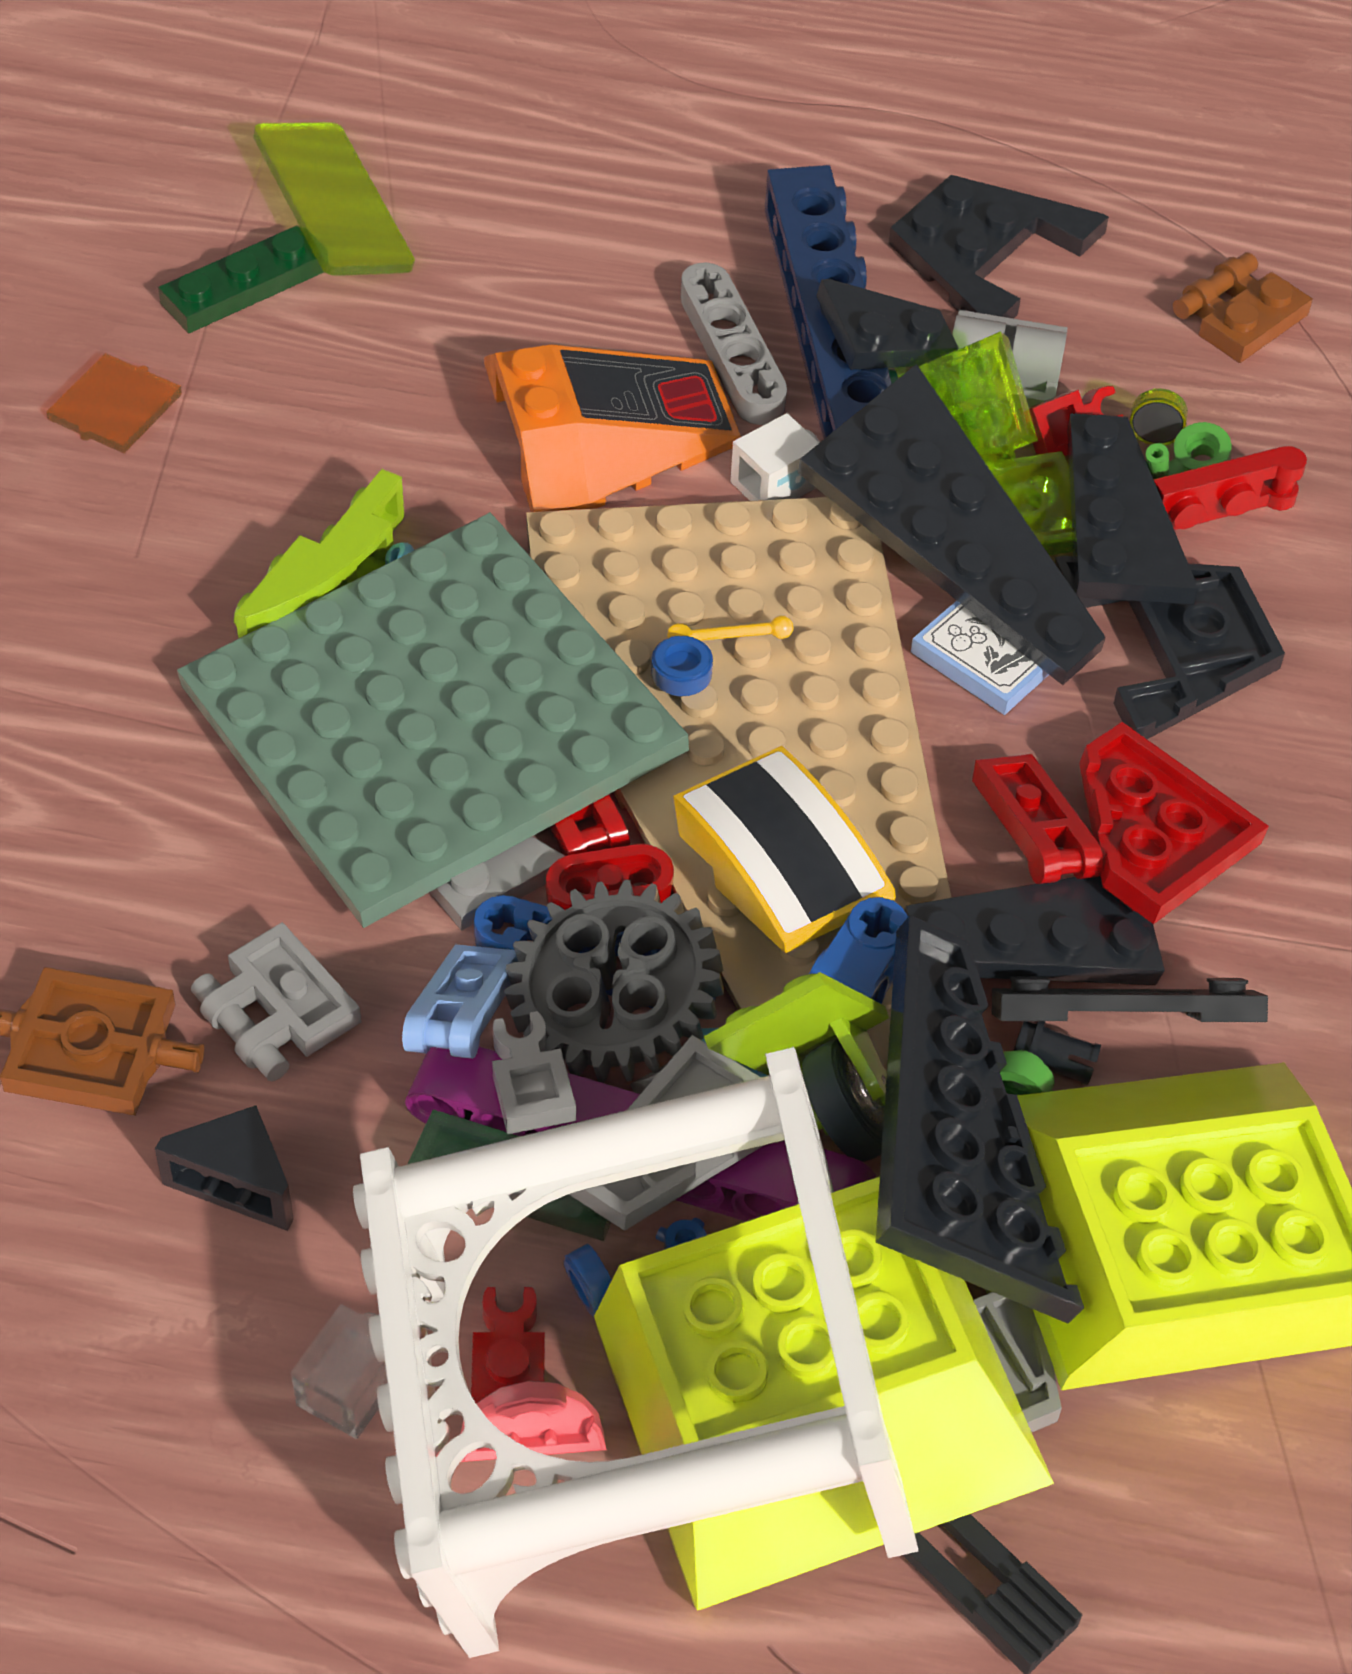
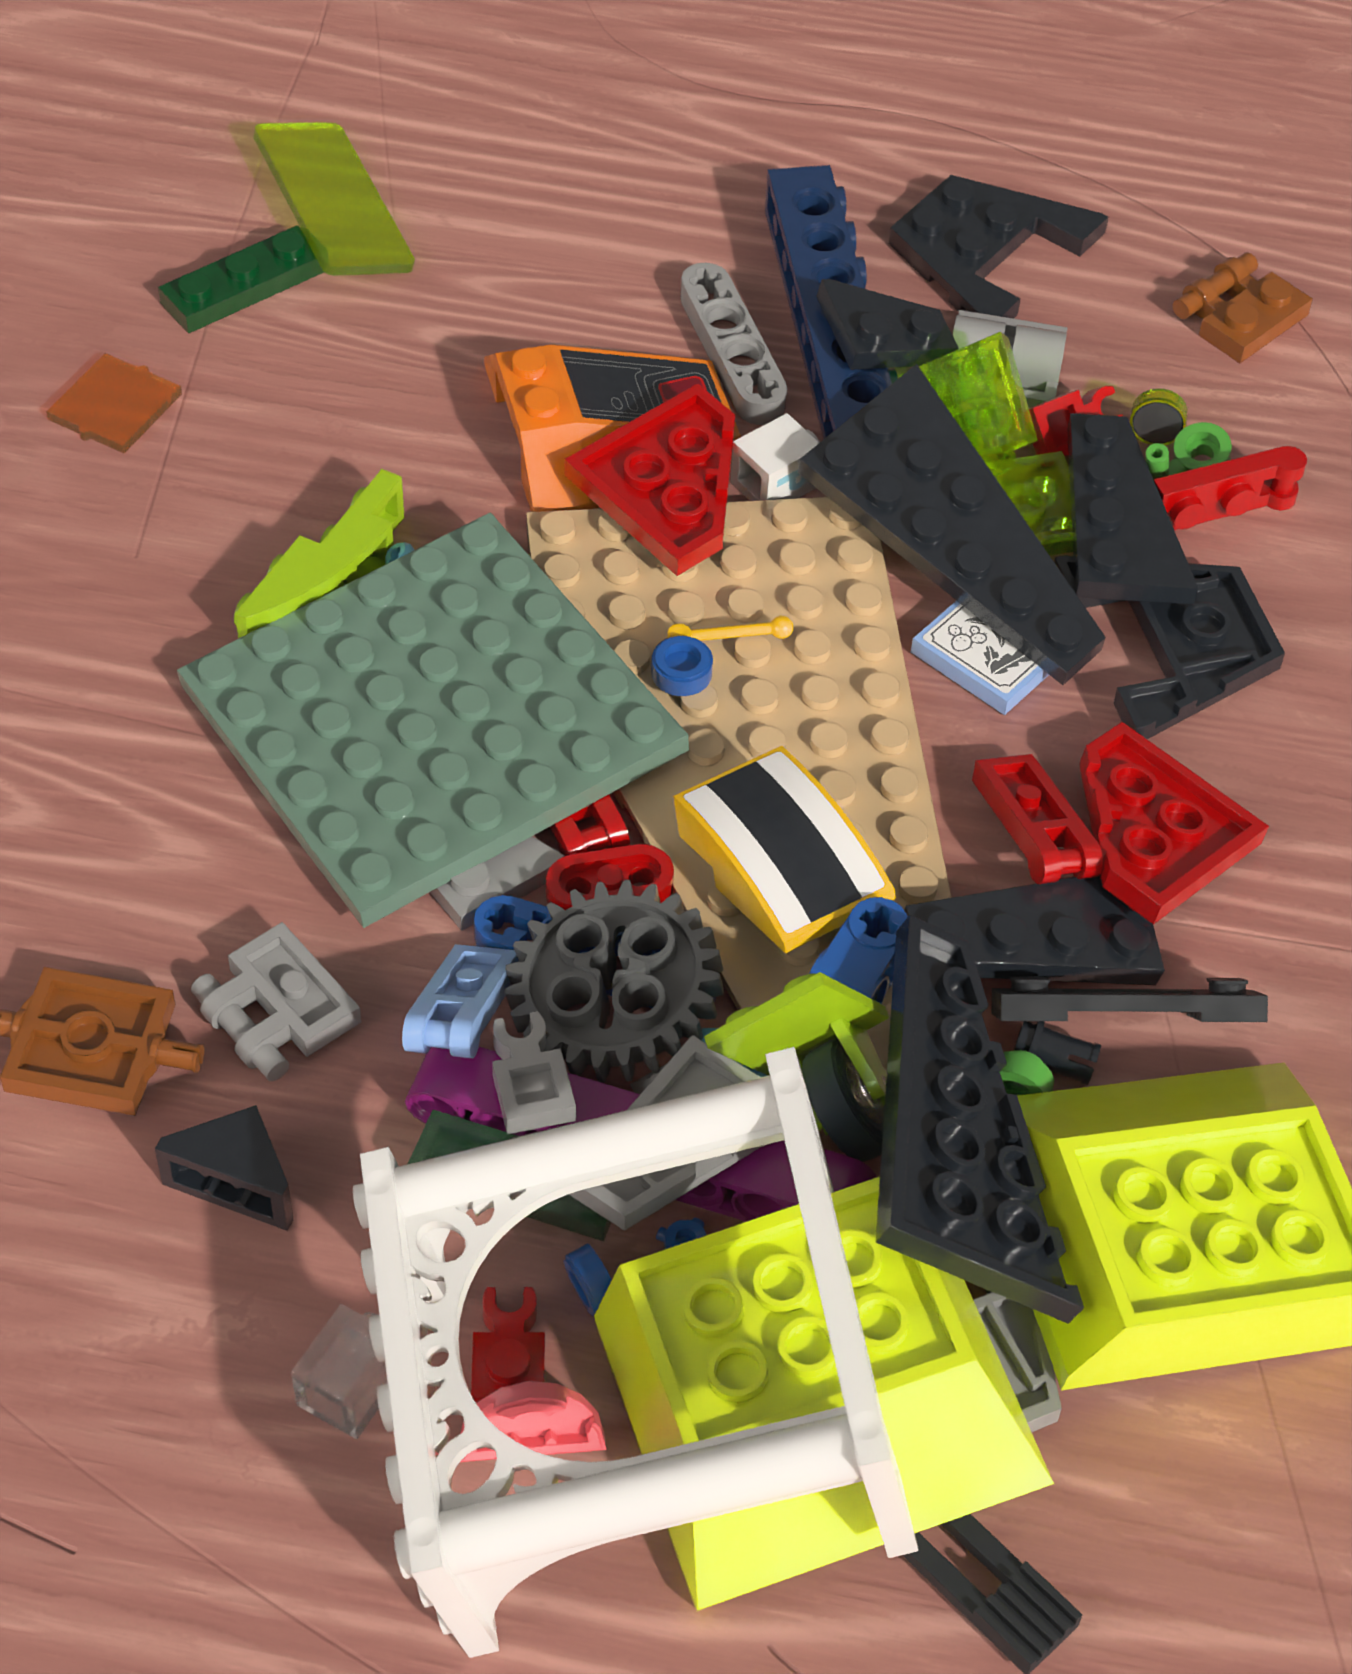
none -> red plate [564,383,735,576]

